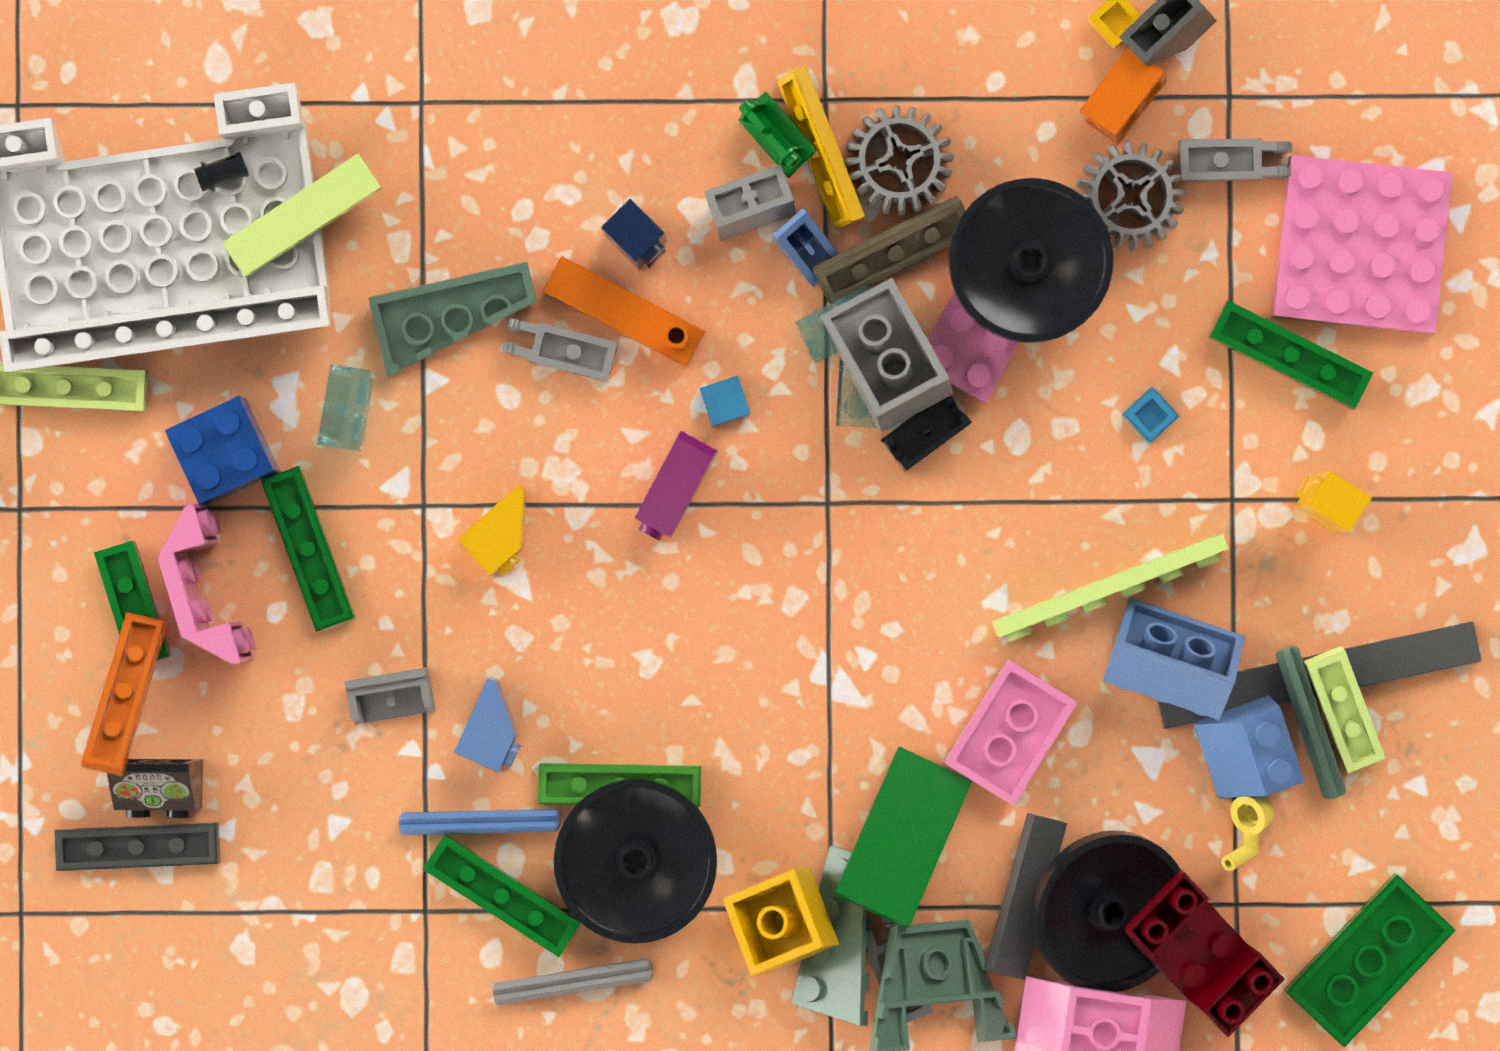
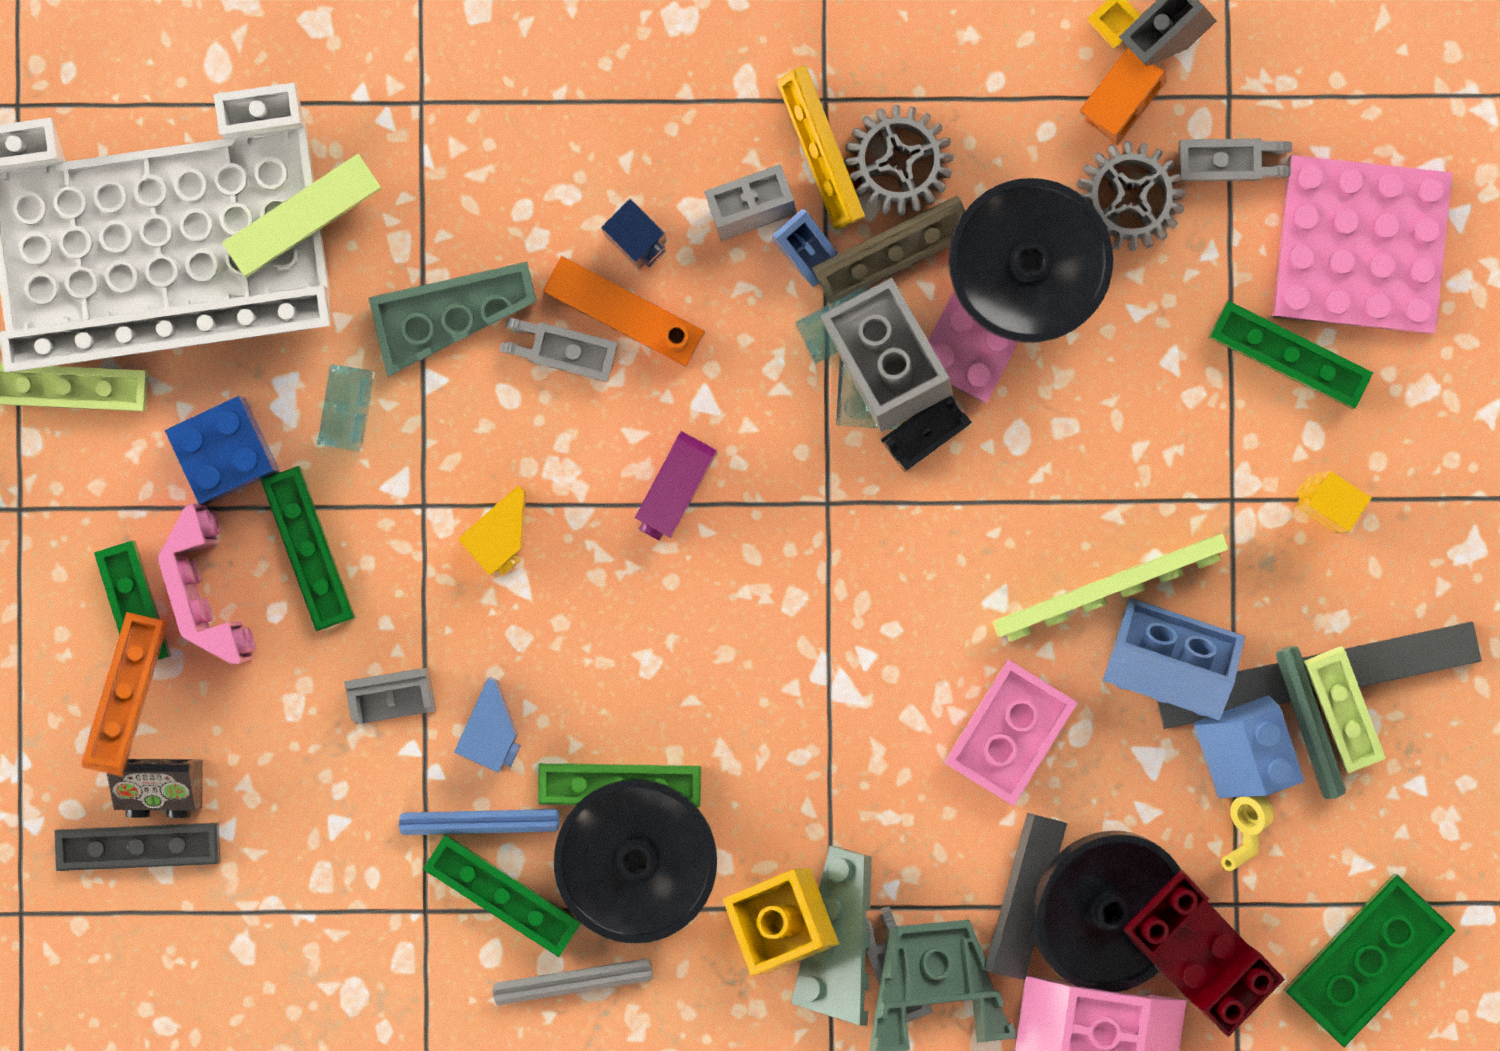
black pin [194,151,249,192] -> none
dark azure tile [700,375,751,427] -> none
green hinge [738,91,817,178] -> none
green tile [833,746,972,929] -> none
dark azure tile [1121,386,1180,444] -> none

